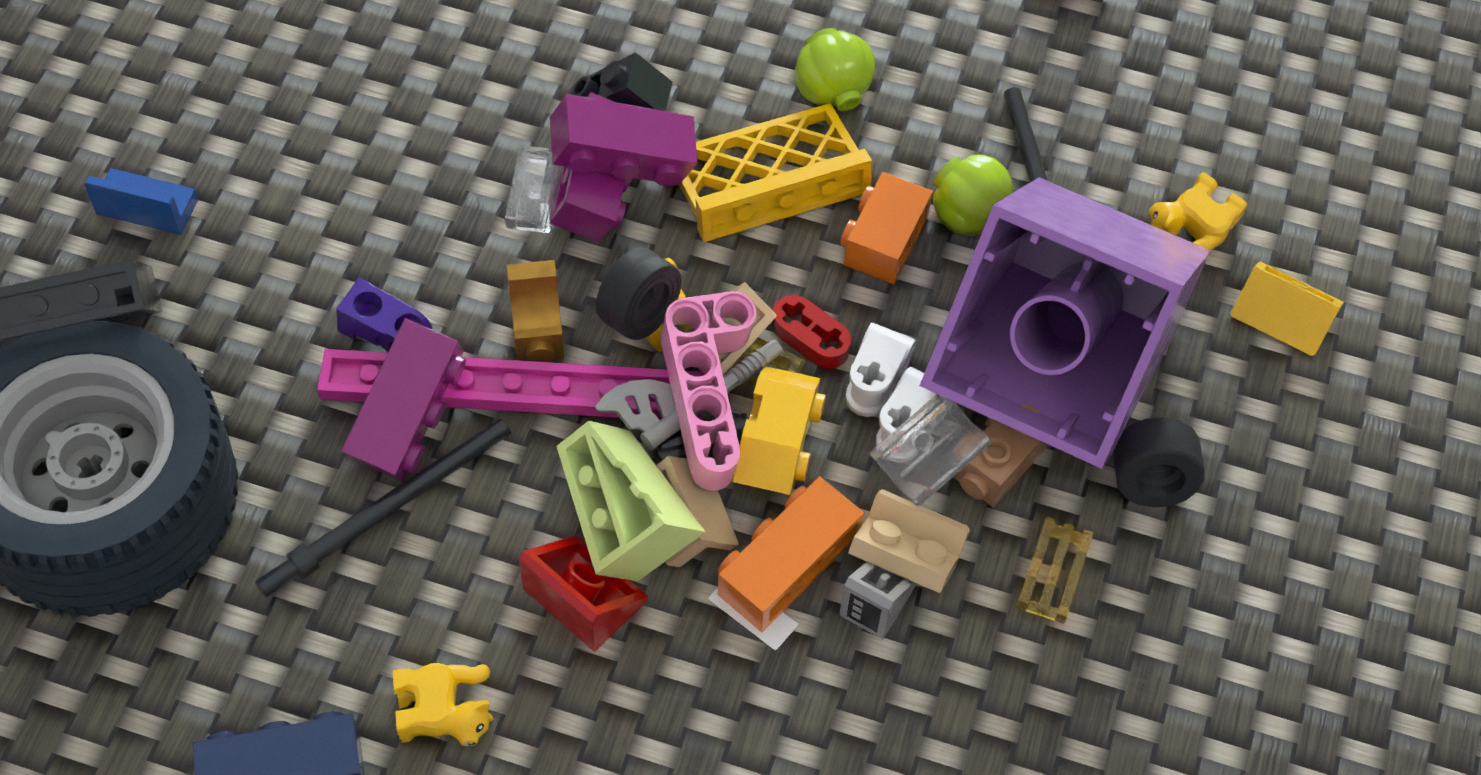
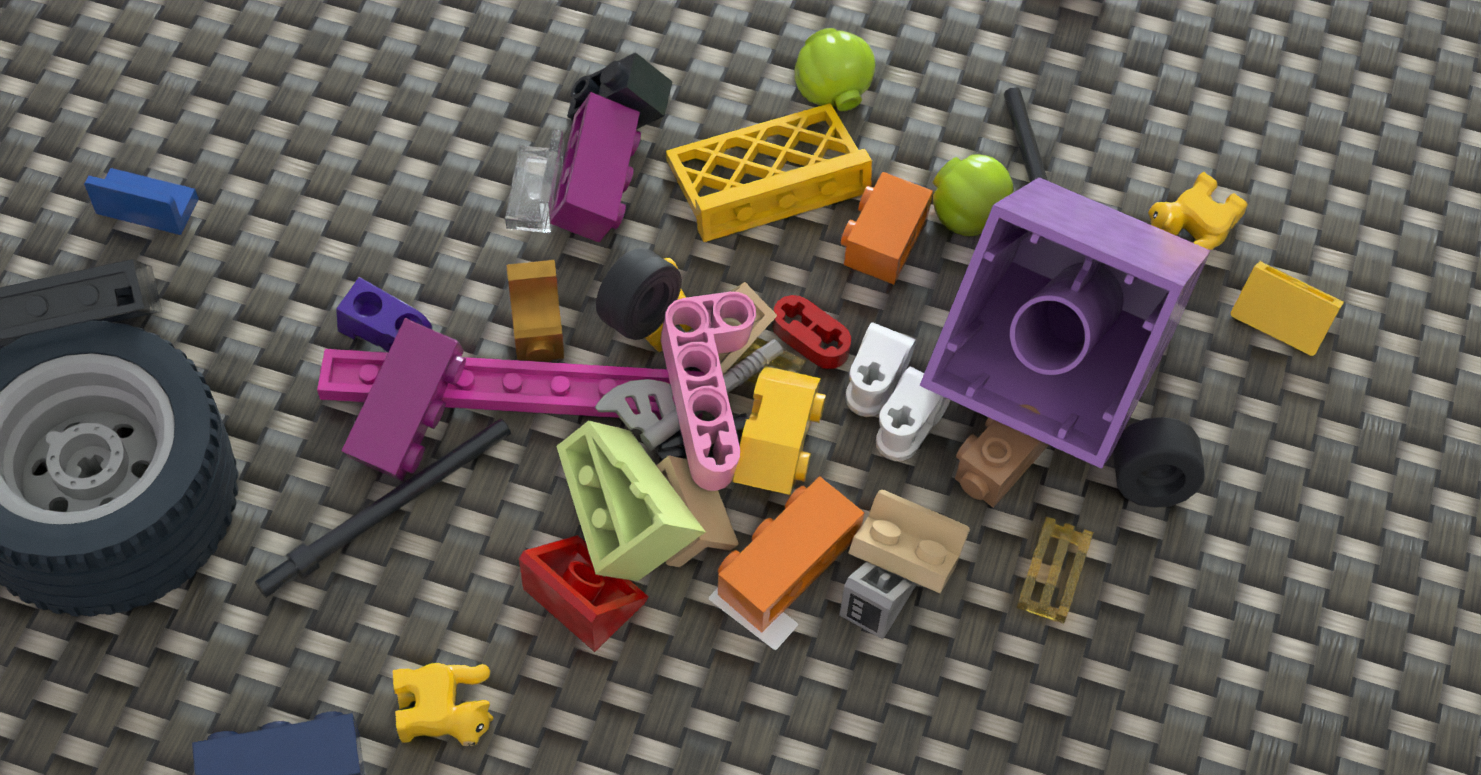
magenta brick [550,94,698,186] -> none
clear panel [869,394,991,506] -> none

